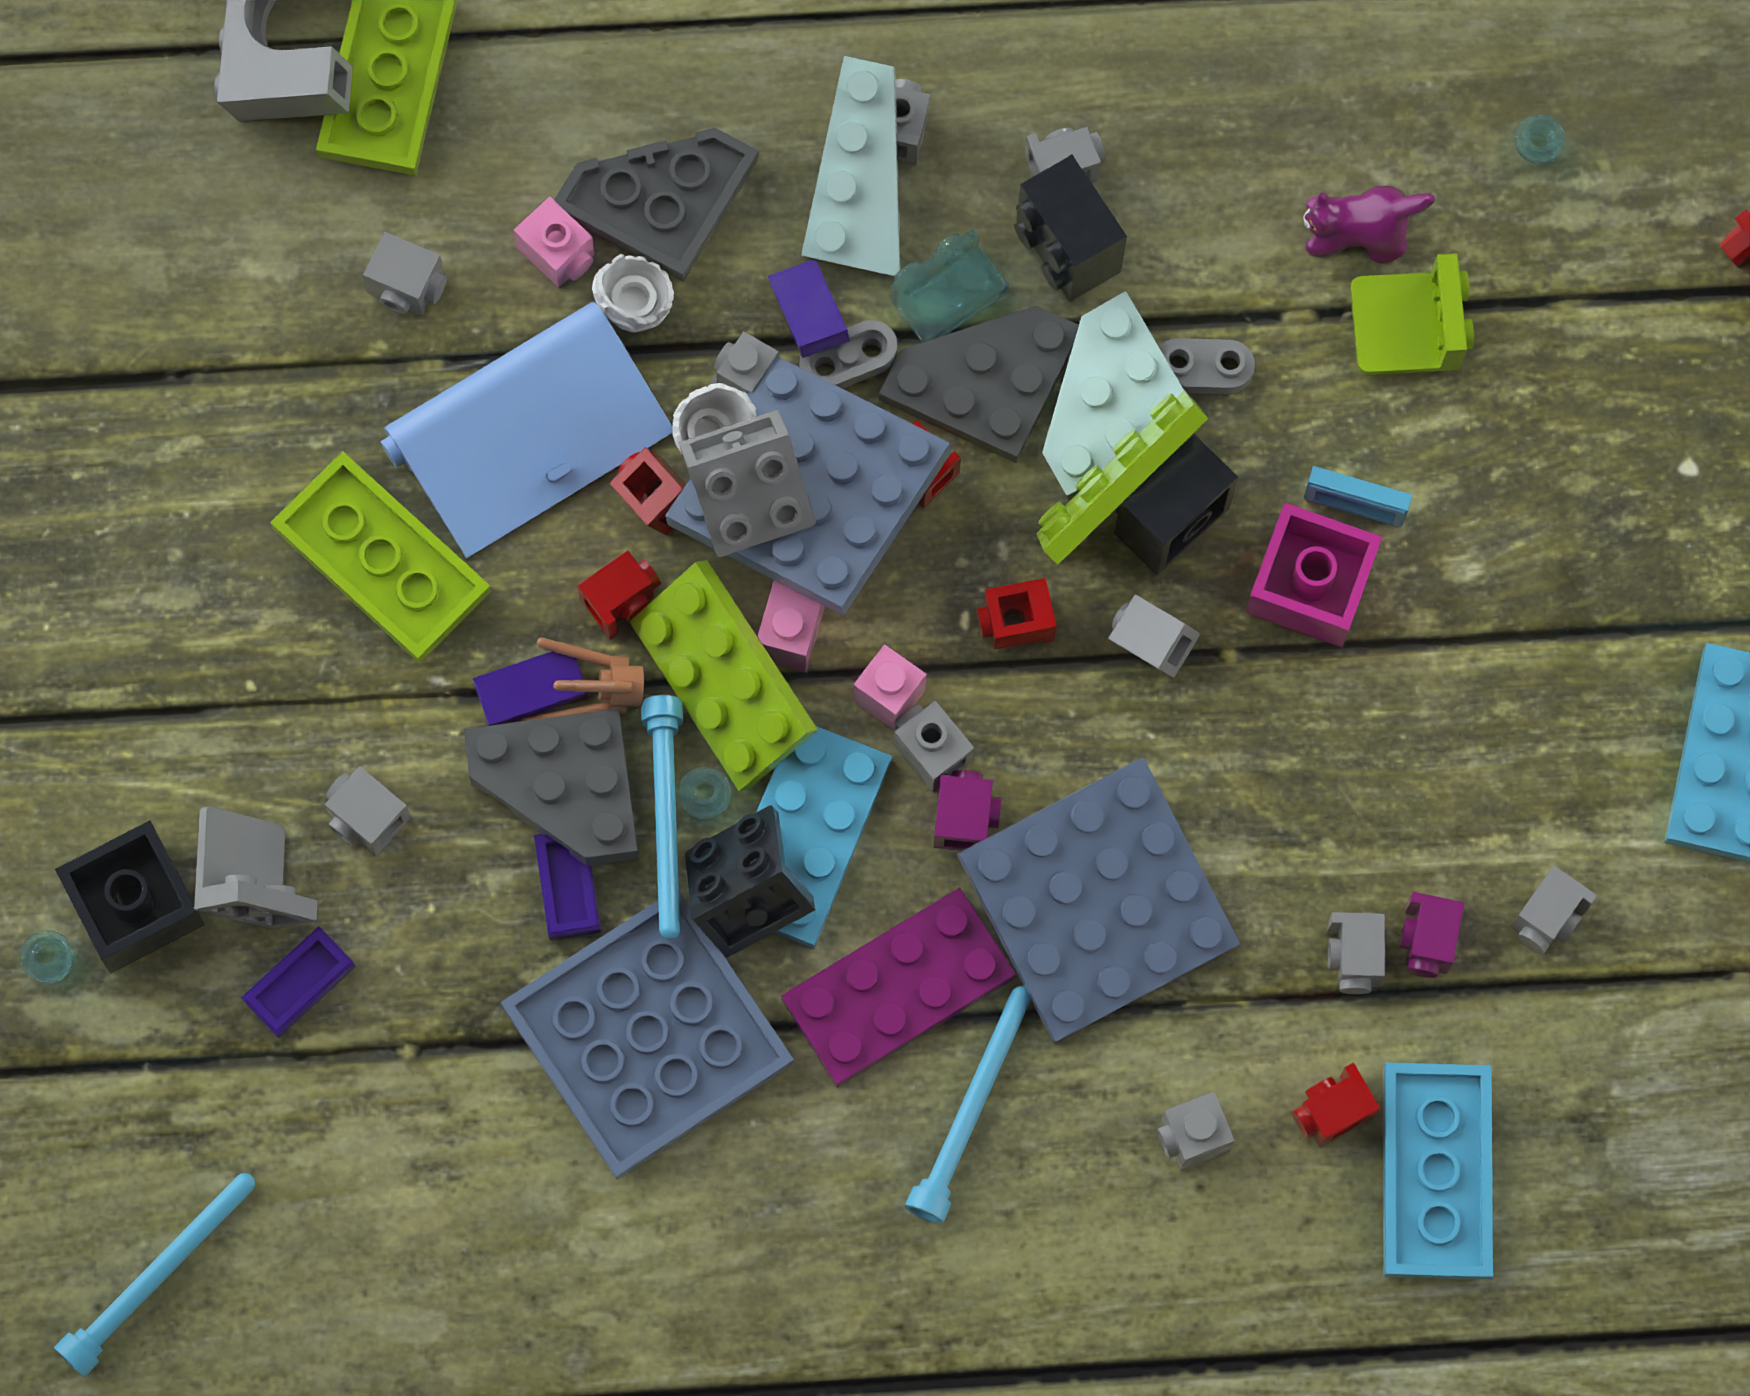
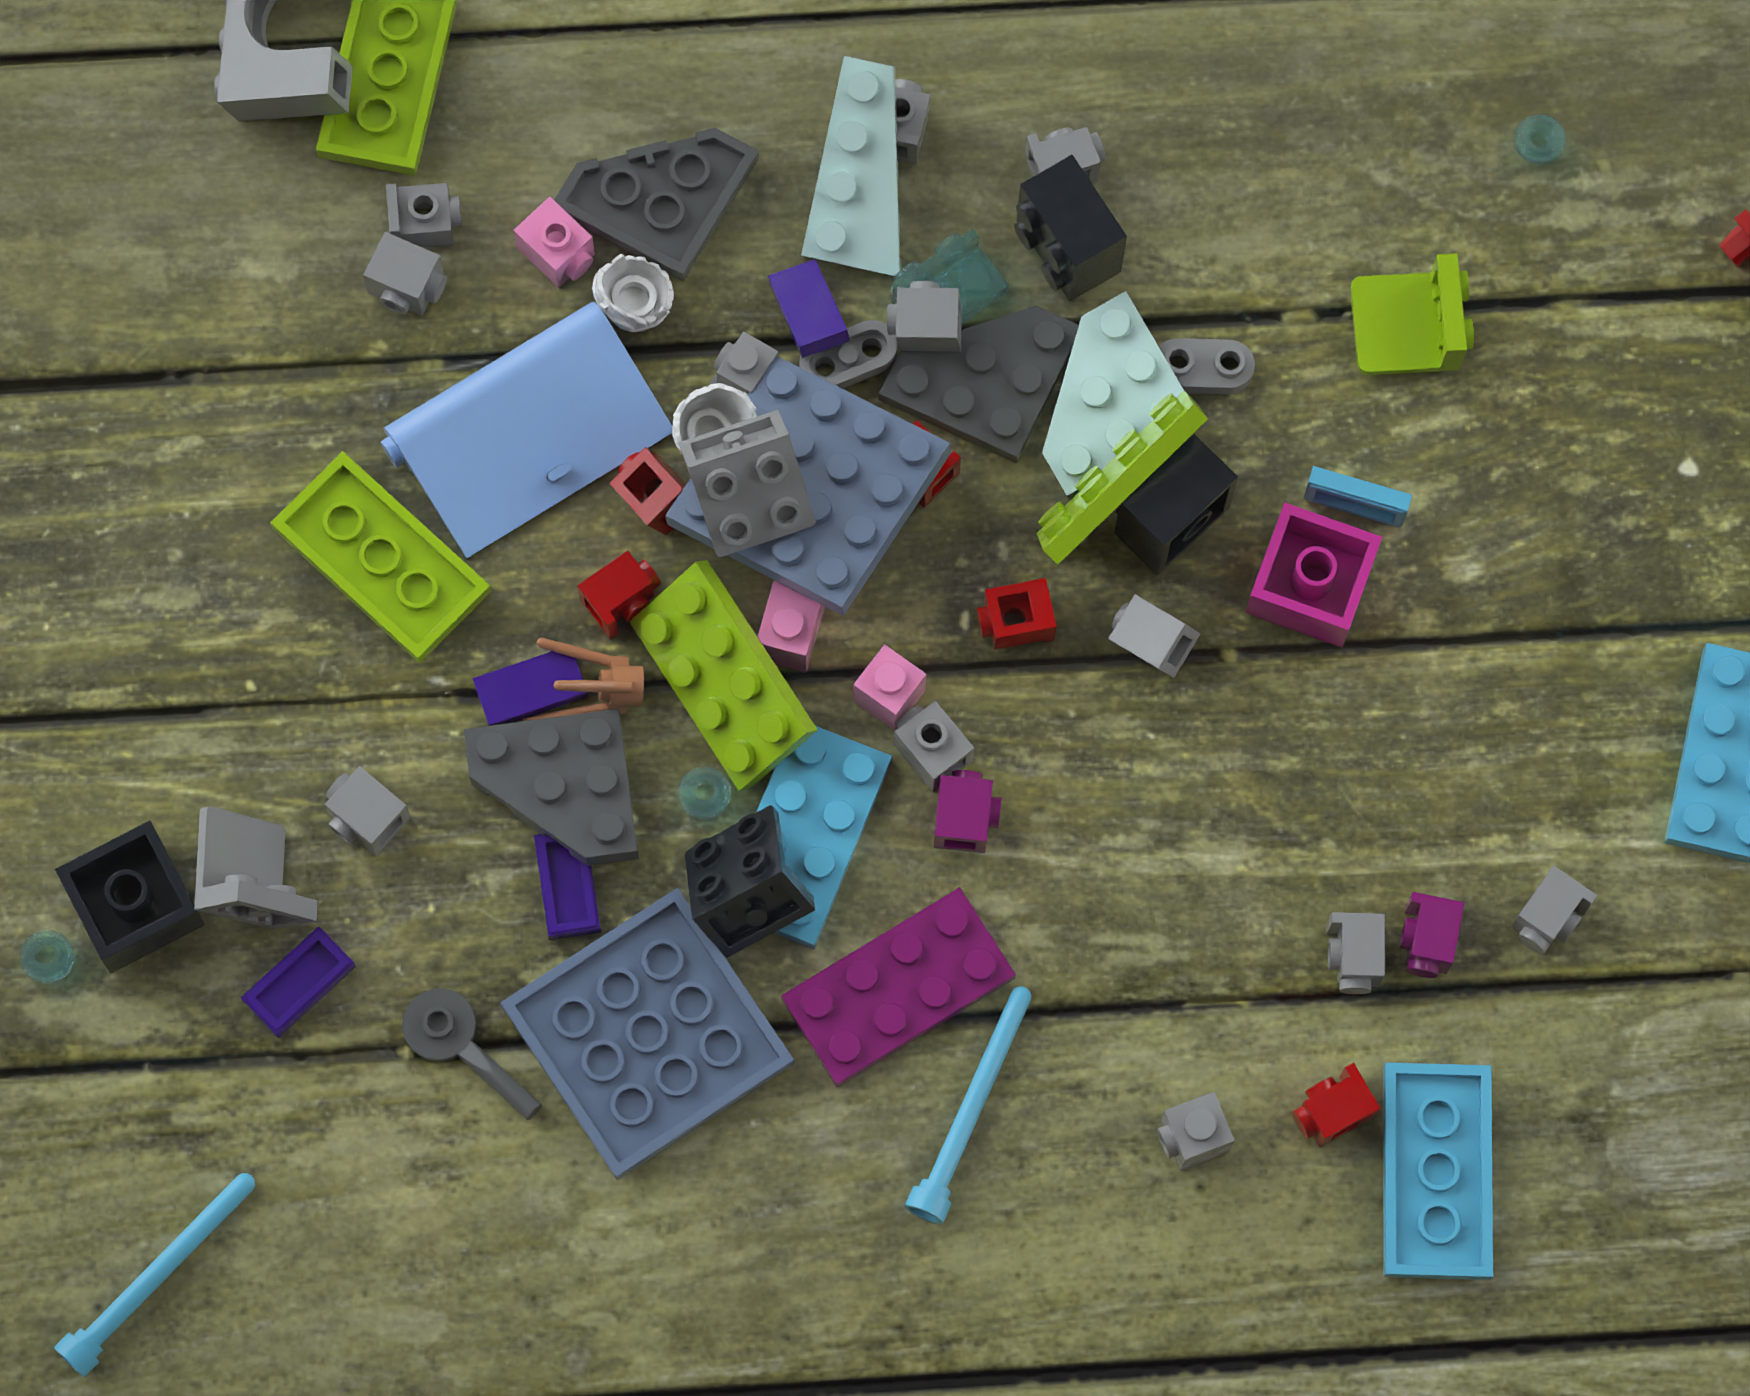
medium azure piece [641,695,683,940] -> none
sand blue plate [956,757,1240,1042] -> none
magenta animal [1303,186,1435,263] -> none
none -> light grey brick [386,183,462,247]
none -> dark grey piece [402,988,542,1120]
none -> light grey brick [887,281,962,352]

